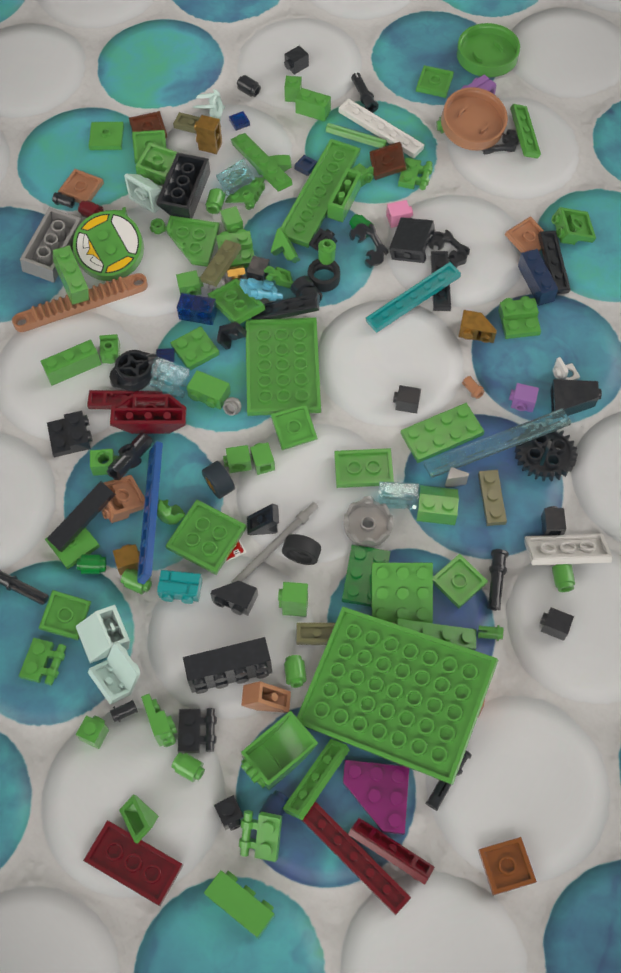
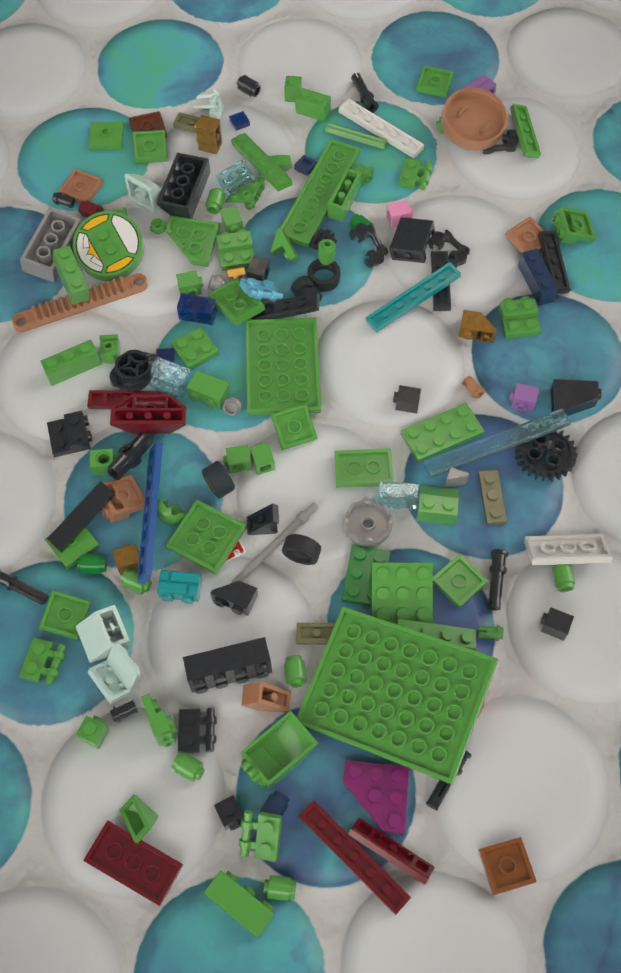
bright green plate [135,143,179,186] -> none
olive plate [200,239,242,287] -> none
black bracket [217,322,247,350] -> none
bright green plate [264,266,293,289] -> none
bright green brick [278,582,308,617] -> none
bright green plate [283,739,350,820] -> none
black brick [284,46,309,75] -> none
copper tile [369,142,407,180] -> none
bright green piece [457,23,520,77] -> none
black brick [541,506,567,536] -> none
white bracket [552,357,580,380] -> none
none -> bright green brick [263,875,297,901]

